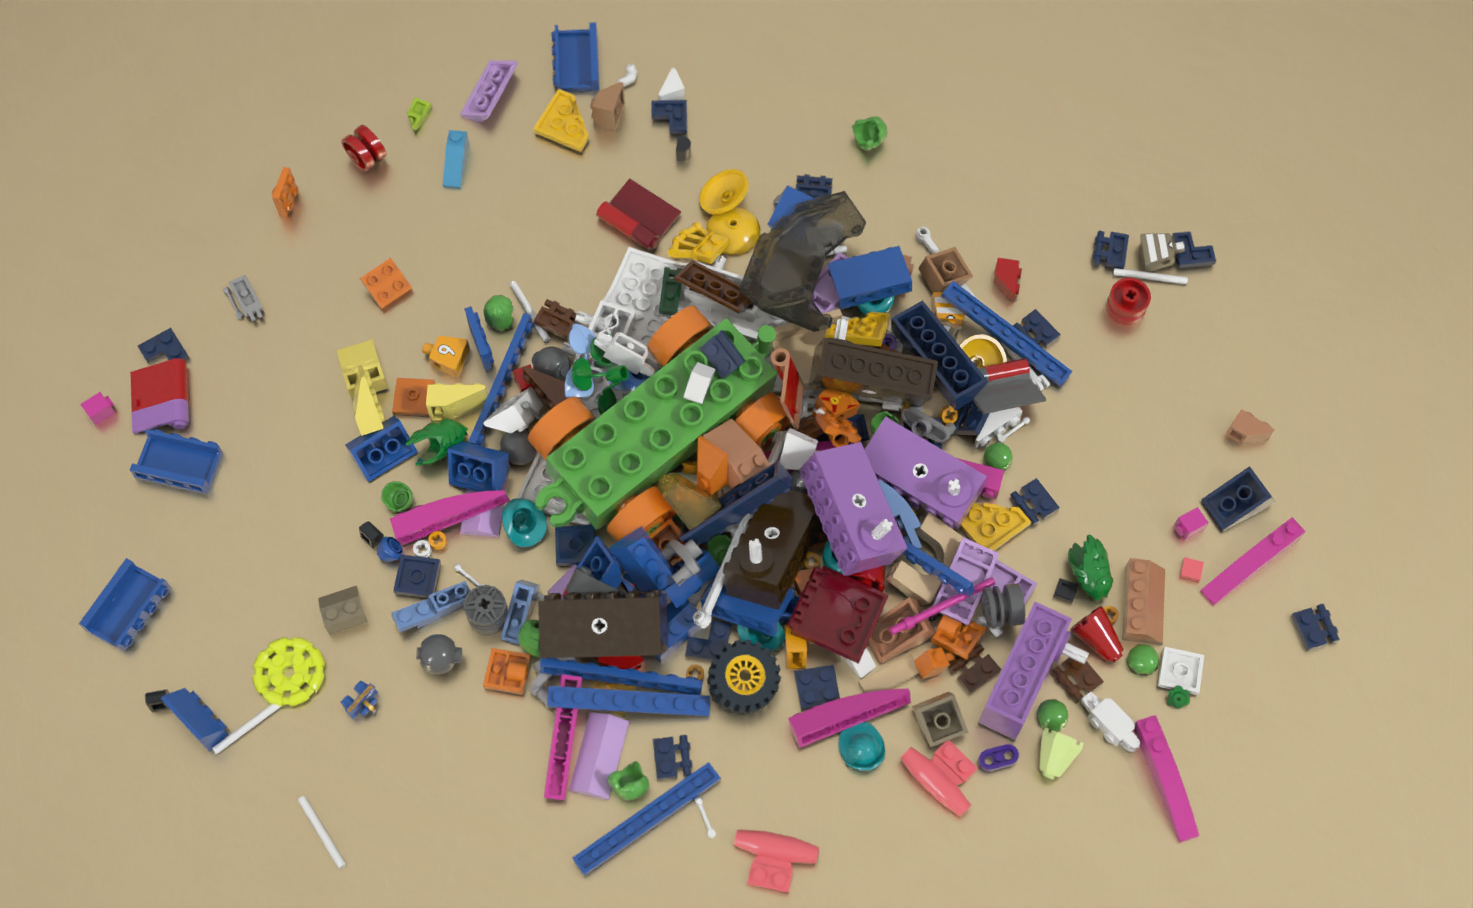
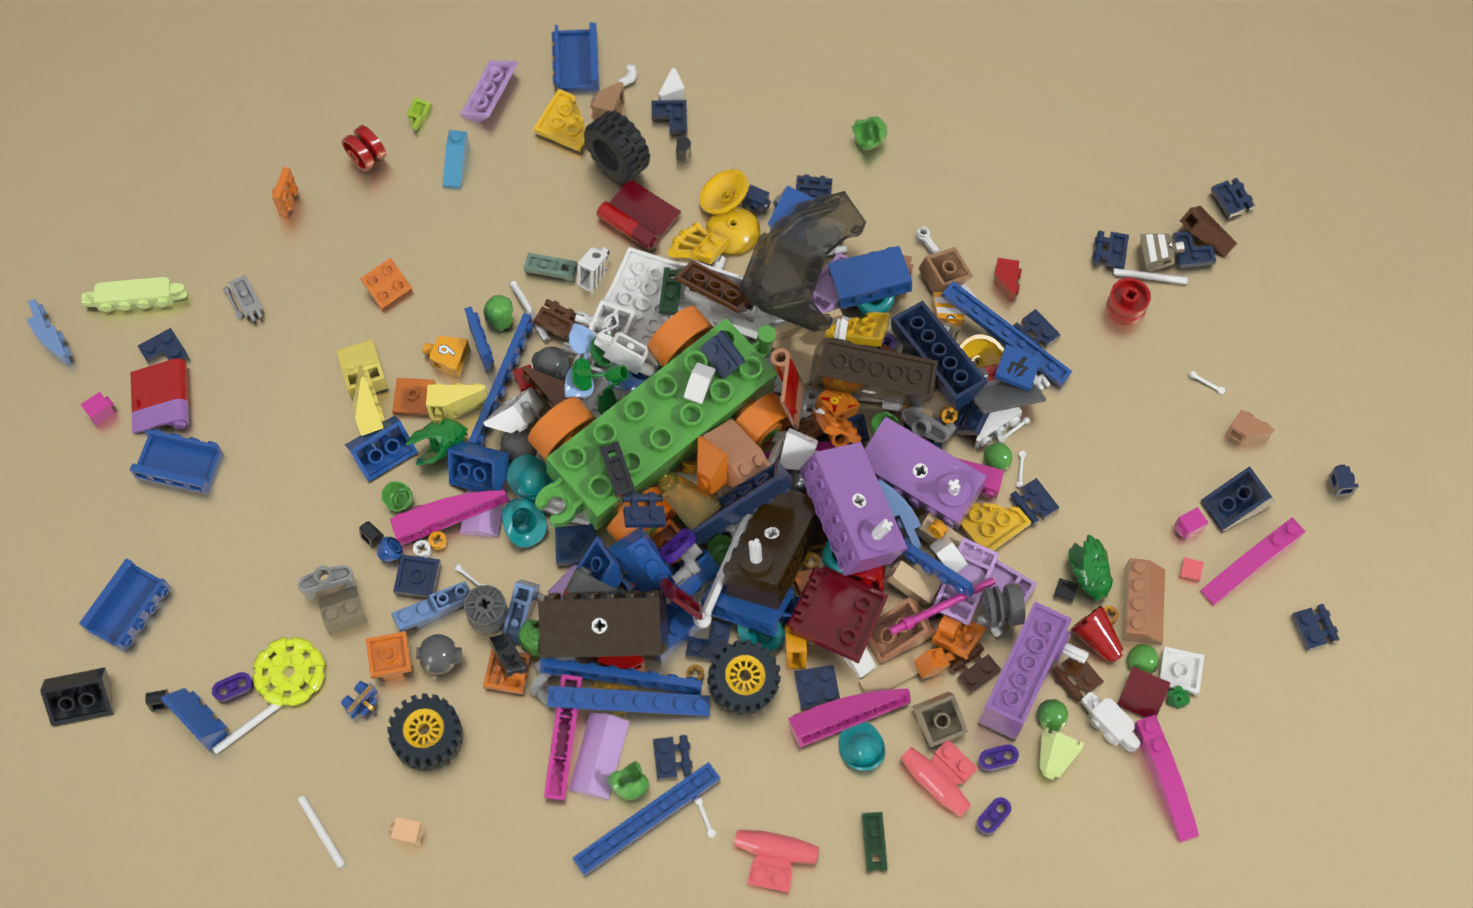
none -> medium blue slope [27,299,72,365]
none -> black slope [40,667,113,726]
none -> yellowish green hinge [81,277,188,312]
none -> dark purple plate [212,672,253,702]
none -> light grey connector [297,565,355,599]
none -> orange panel [366,631,413,682]
none -> black wheel [387,693,463,771]
none -> light nougat brick [389,817,423,847]
none -> black plate [489,633,527,678]
none -> teal hat [507,455,554,500]
none -> sand green plate [524,253,578,282]
none -> white torso [577,247,610,293]
none -> black tyre [584,111,650,183]
none -> black plate [599,441,635,498]
none -> dark blue plate [622,492,666,528]
none -> dark purple plate [659,529,696,563]
none -> dark red slope [659,578,703,621]
none -> dark blue brick [742,184,771,213]
none -> dark green plate [861,812,888,873]
none -> light orange bush [928,519,948,539]
none -> white slope [930,535,968,573]
none -> dark purple plate [977,797,1011,835]
none -> blue tile [994,344,1041,391]
none -> white hinge [1016,451,1026,488]
none -> dark red slope [1117,667,1171,718]
none -> reddish brown slope [1180,206,1238,257]
none -> white hinge [1189,371,1225,395]
none -> dark blue plate [1211,178,1256,218]
none -> dark blue brick [1329,465,1359,496]

